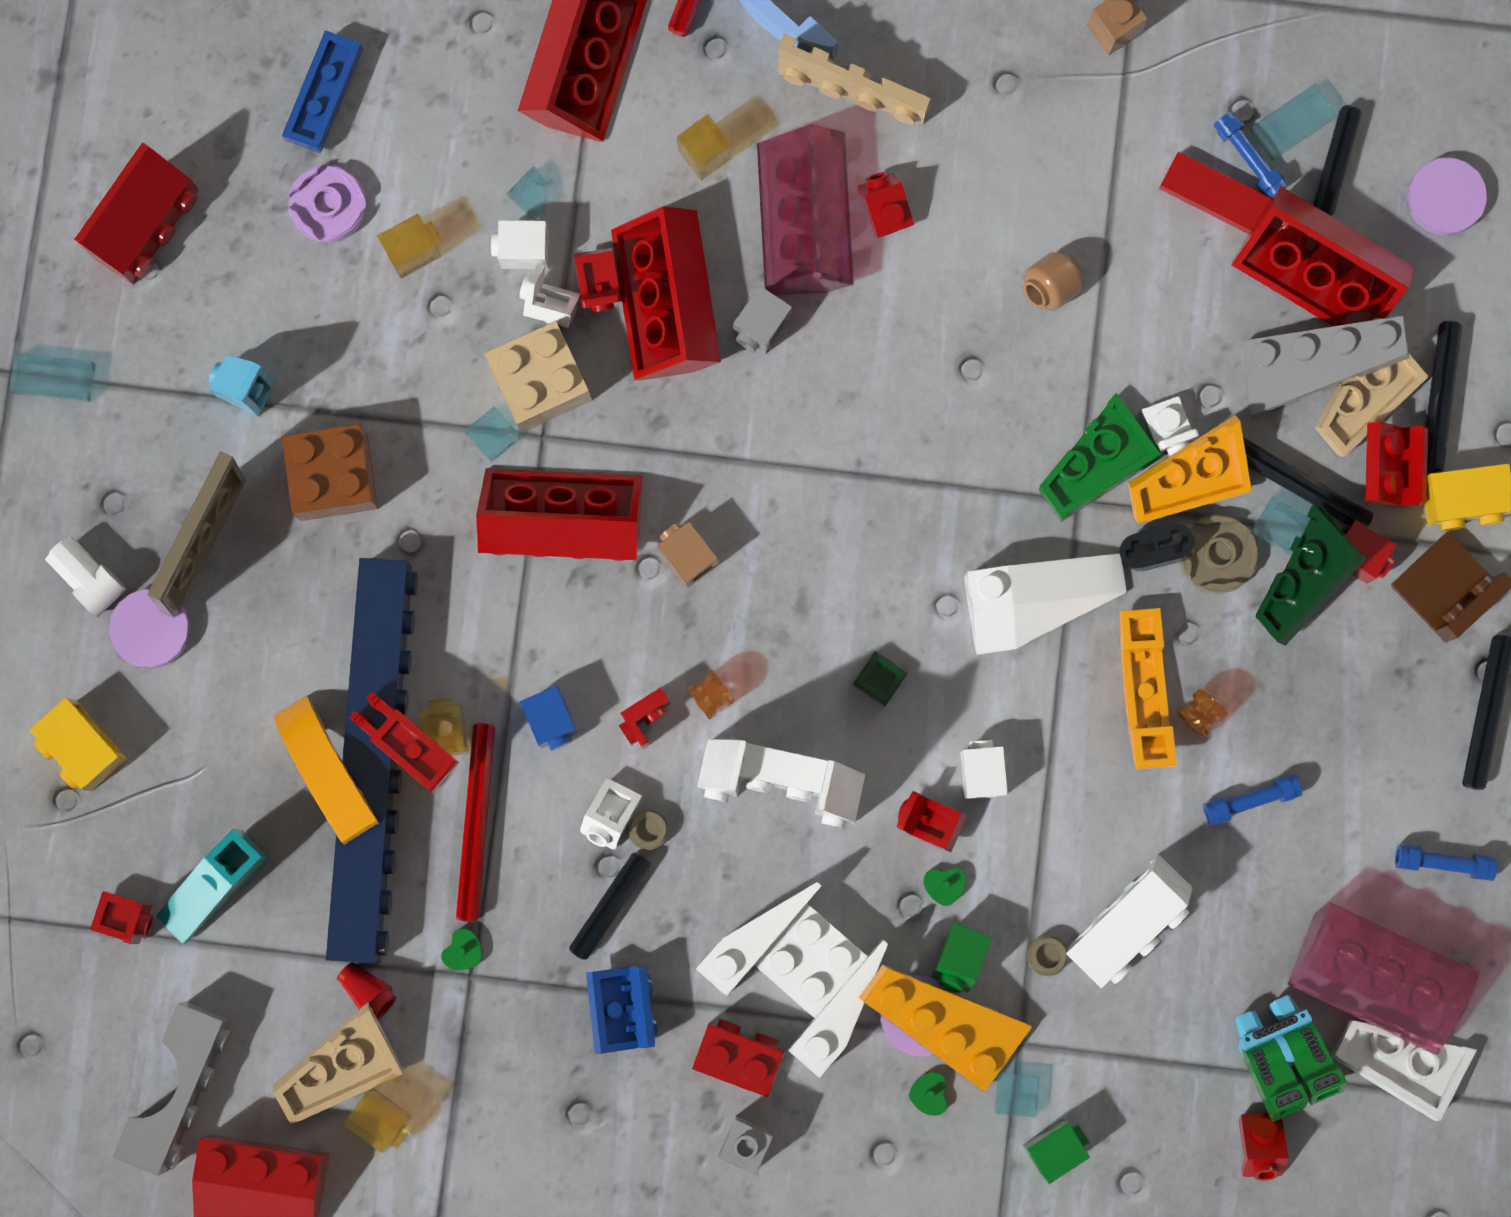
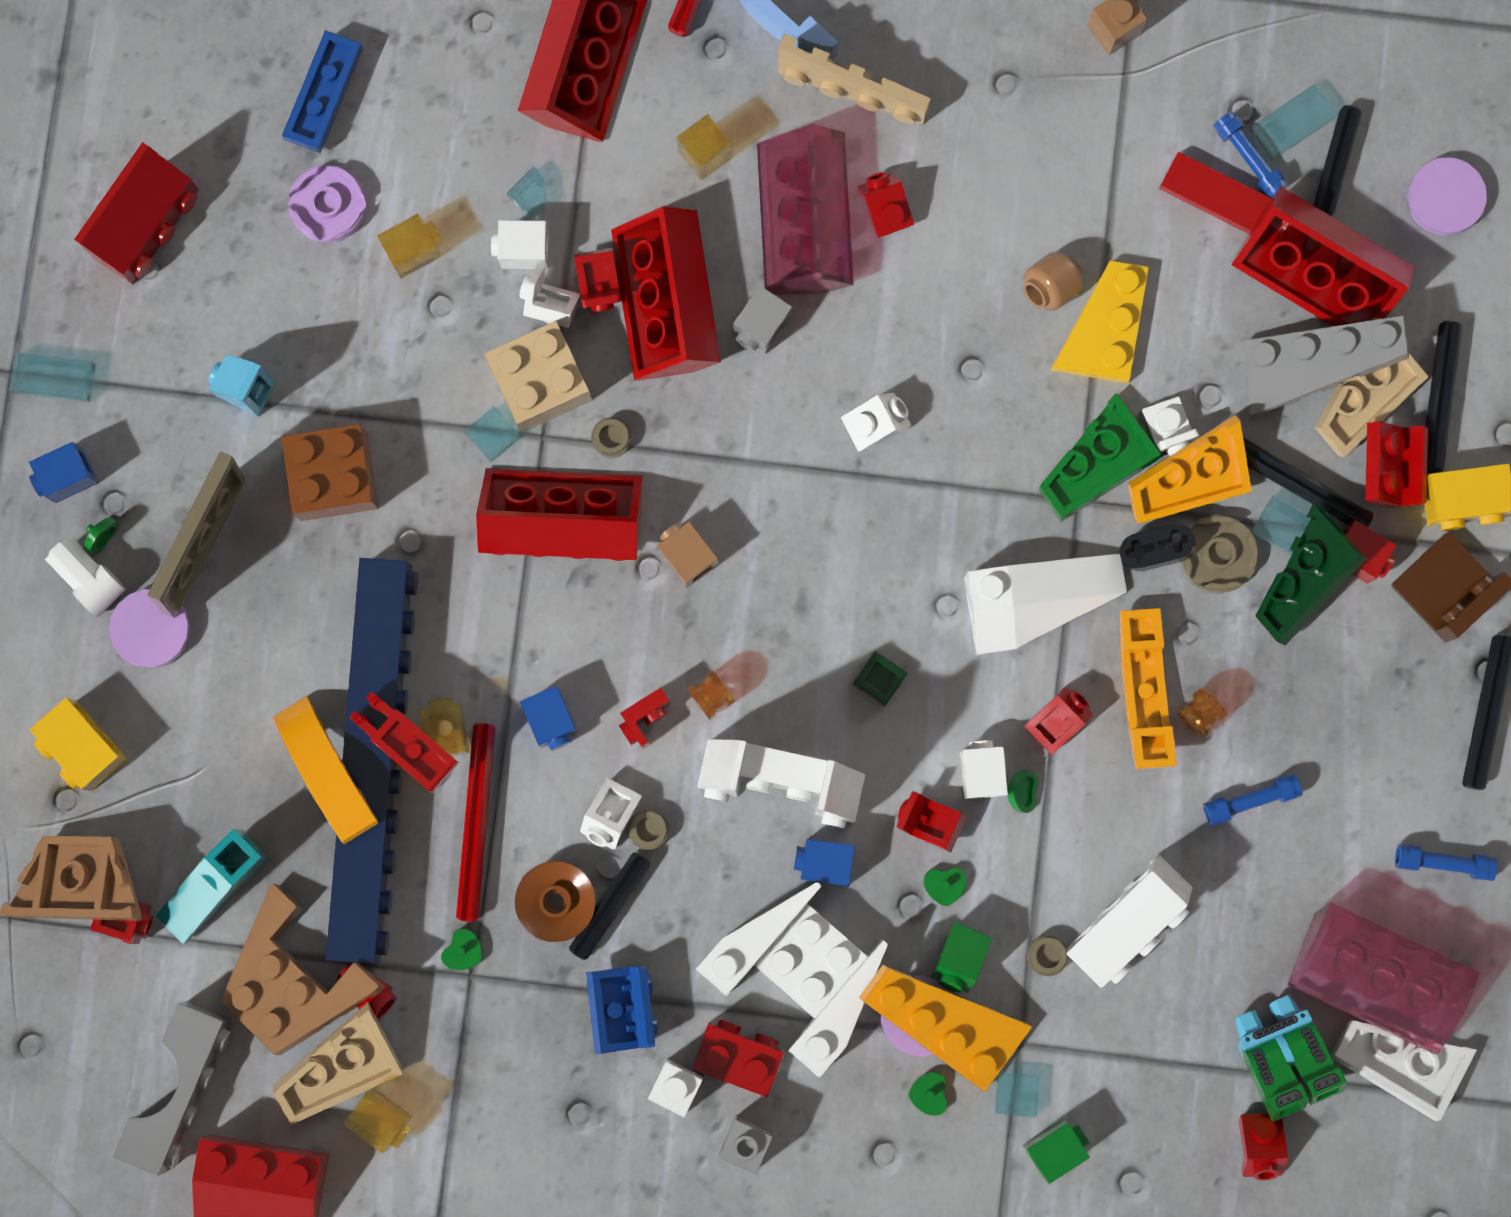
none -> medium nougat wing [0,836,141,921]
none -> blue brick [29,442,98,503]
none -> green piece [84,517,119,556]
none -> medium nougat wing [220,884,385,1055]
none -> dark orange dish [515,861,596,942]
none -> dark tan tile [591,417,631,458]
none -> white brick [648,1059,704,1118]
none -> blue brick [794,839,855,887]
none -> white bracket [841,393,911,452]
none -> green piece [1007,770,1038,813]
none -> bracket [1024,686,1093,755]
none -> yellow wing [1051,261,1149,384]

